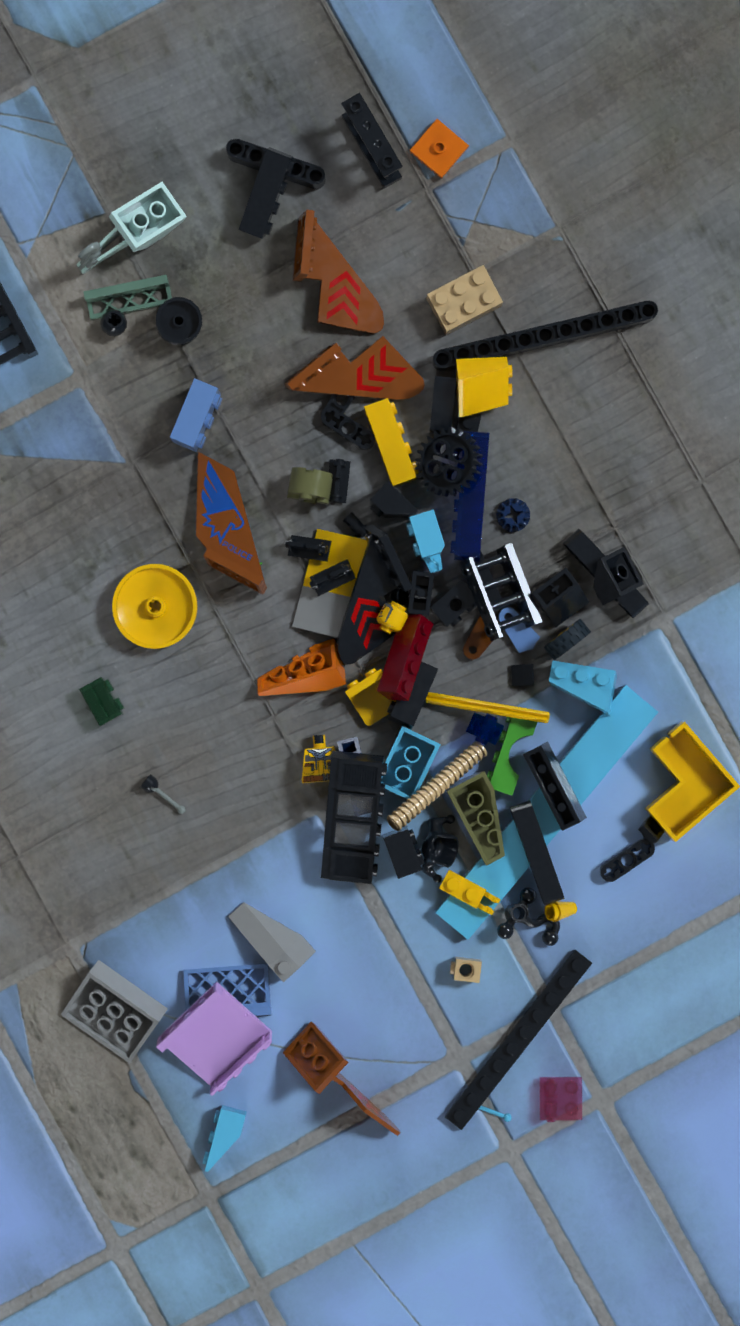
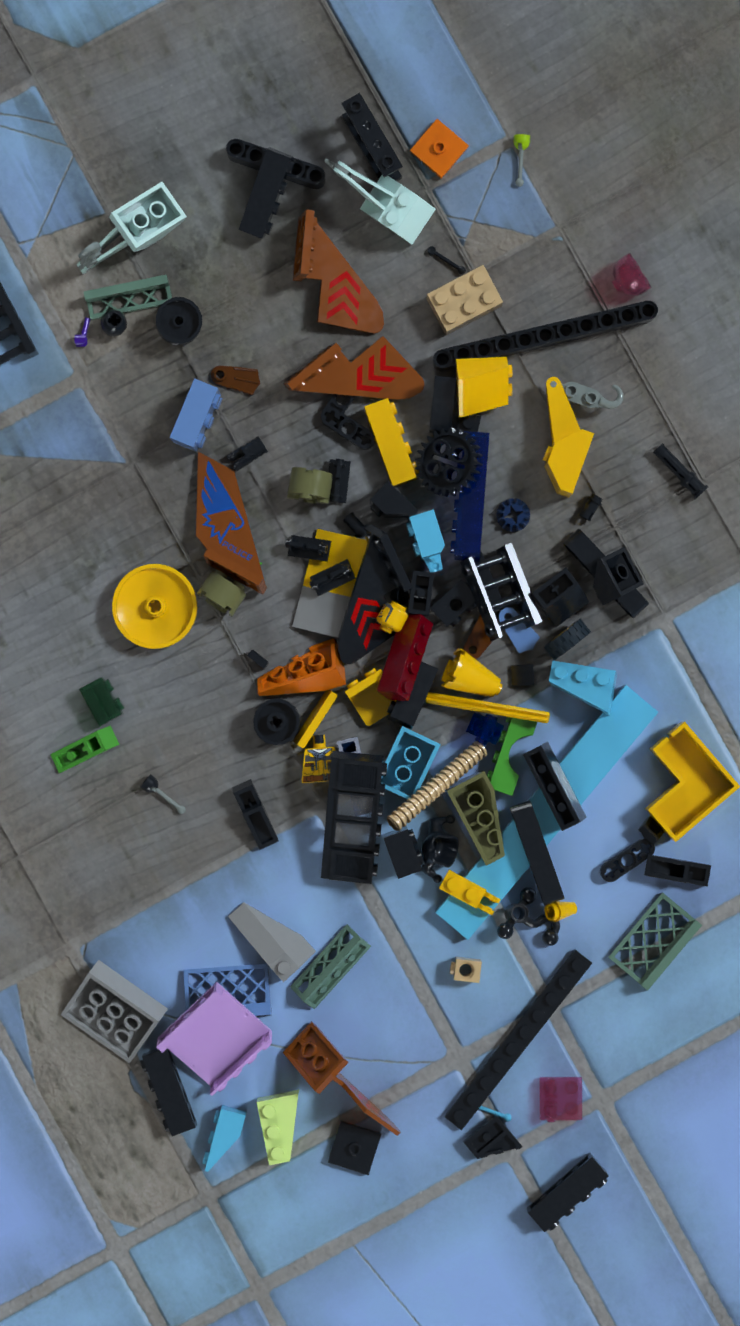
none -> bright green slope [50,725,120,773]
none -> dark purple hand [74,318,90,347]
none -> black brick [140,1048,197,1137]
none -> olive brick [197,569,246,617]
none -> reddish brown piece [211,365,260,395]
none -> black hinge [227,436,268,471]
none -> black slope [232,779,279,850]
none -> black tile [247,650,269,669]
none -> black wheel [253,699,301,745]
none -> yellowish green wedge [256,1089,299,1165]
none -> sand green fence [290,924,371,1009]
none -> yellow tile [293,690,338,748]
none -> light aqua slope [324,159,436,244]
none -> black plate [328,1121,381,1175]
none -> black hinge [428,246,466,274]
none -> yellow cone [441,648,502,698]
none -> black wing [463,1114,522,1159]
none -> hinge [513,134,530,187]
none -> black brick [526,1153,609,1232]
none -> yellow slope [543,377,624,498]
none -> black pin [578,493,603,521]
none -> sand green fence [609,892,702,991]
none -> clear pink cylinder [612,253,651,296]
none -> black slope [644,854,711,887]
none -> black pin [653,443,709,500]

